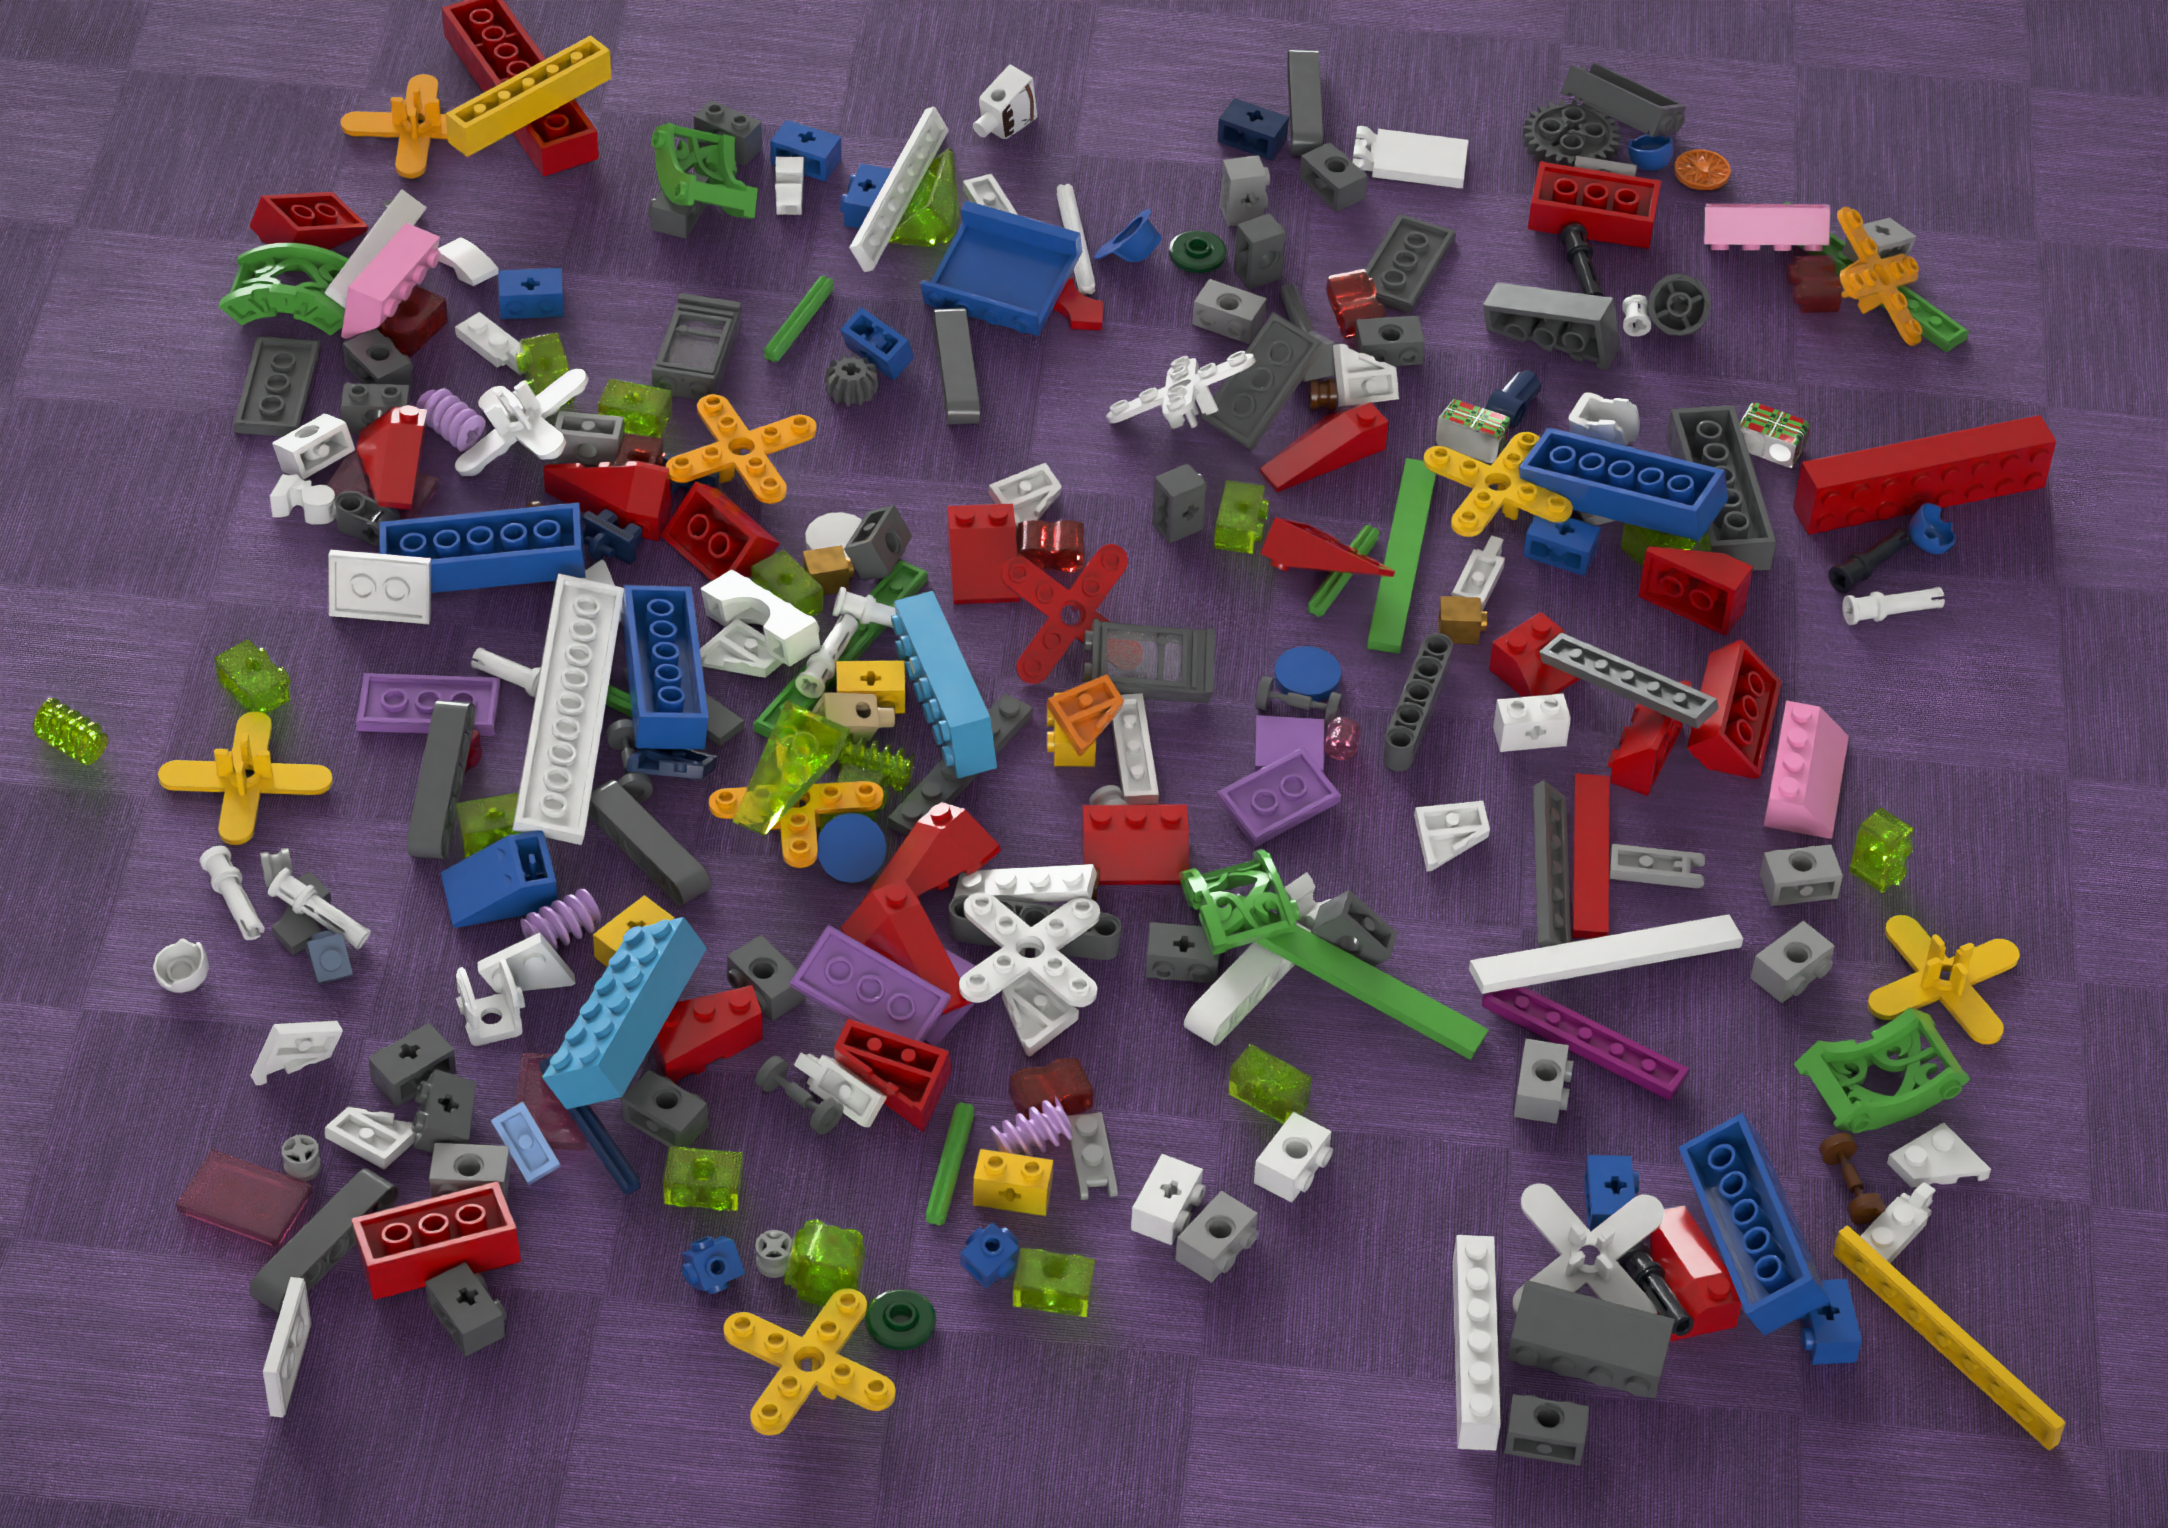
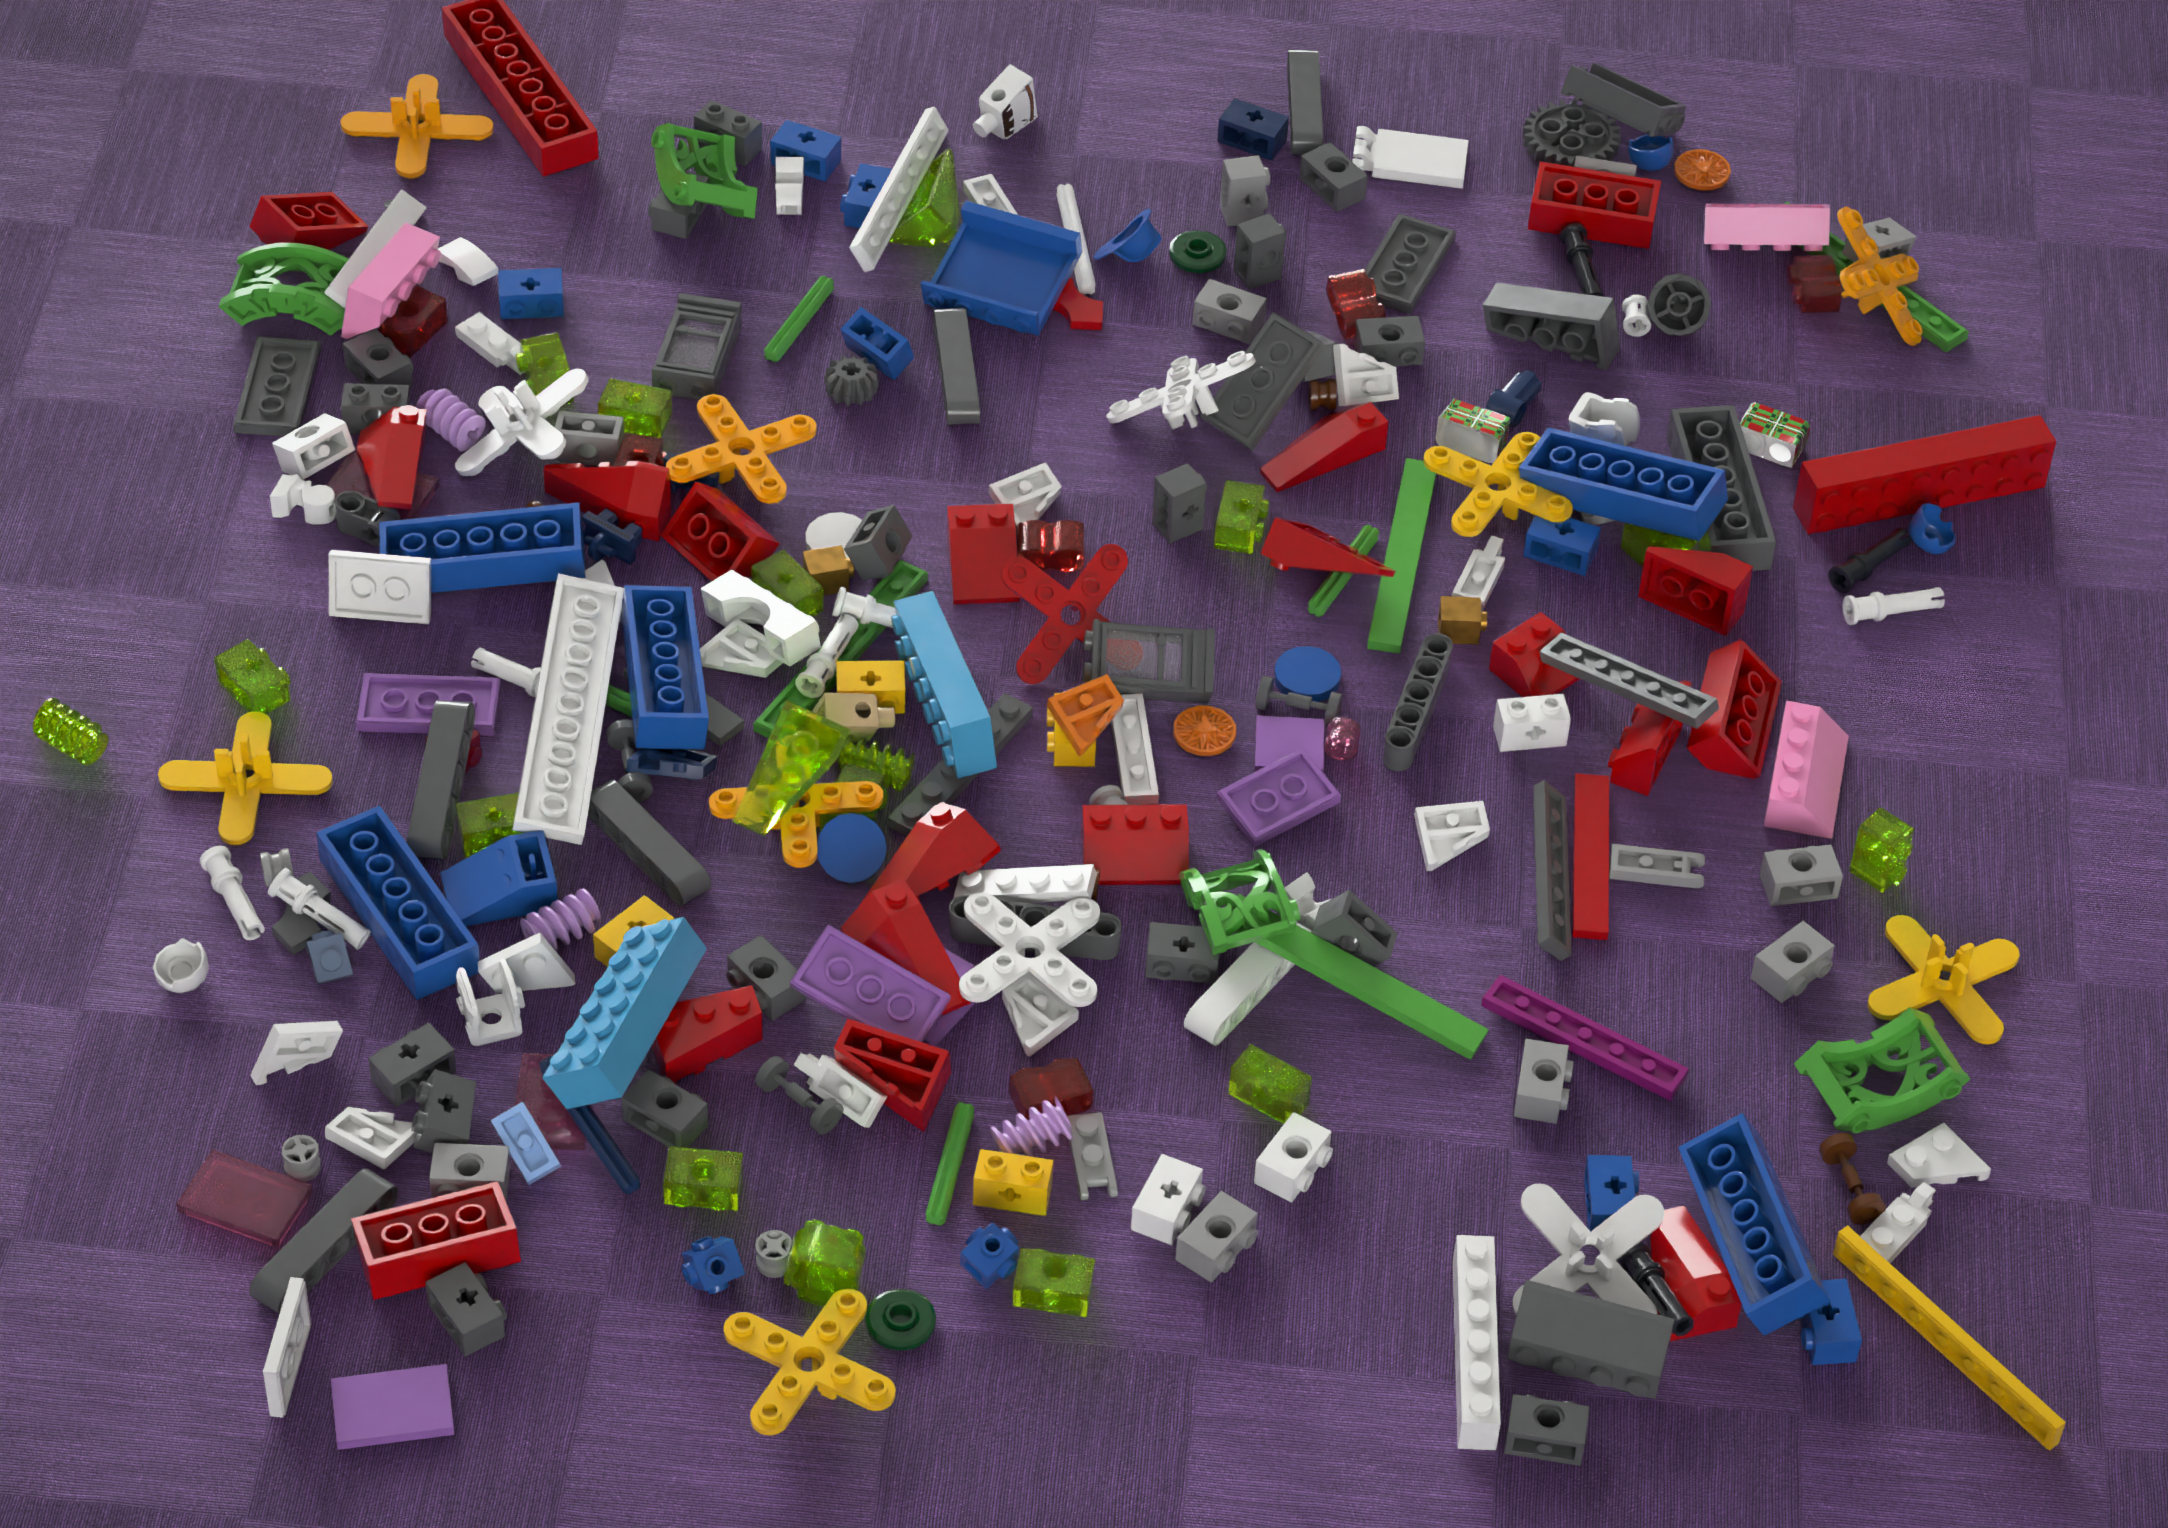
yellow brick [445,35,611,157] -> none
dark grey axle [1280,283,1315,332] -> none
white tile [1469,914,1743,994] -> none
none -> blue brick [316,805,480,1000]
none -> medium lavender tile [331,1364,455,1450]
none -> orange wheel [1173,705,1236,756]

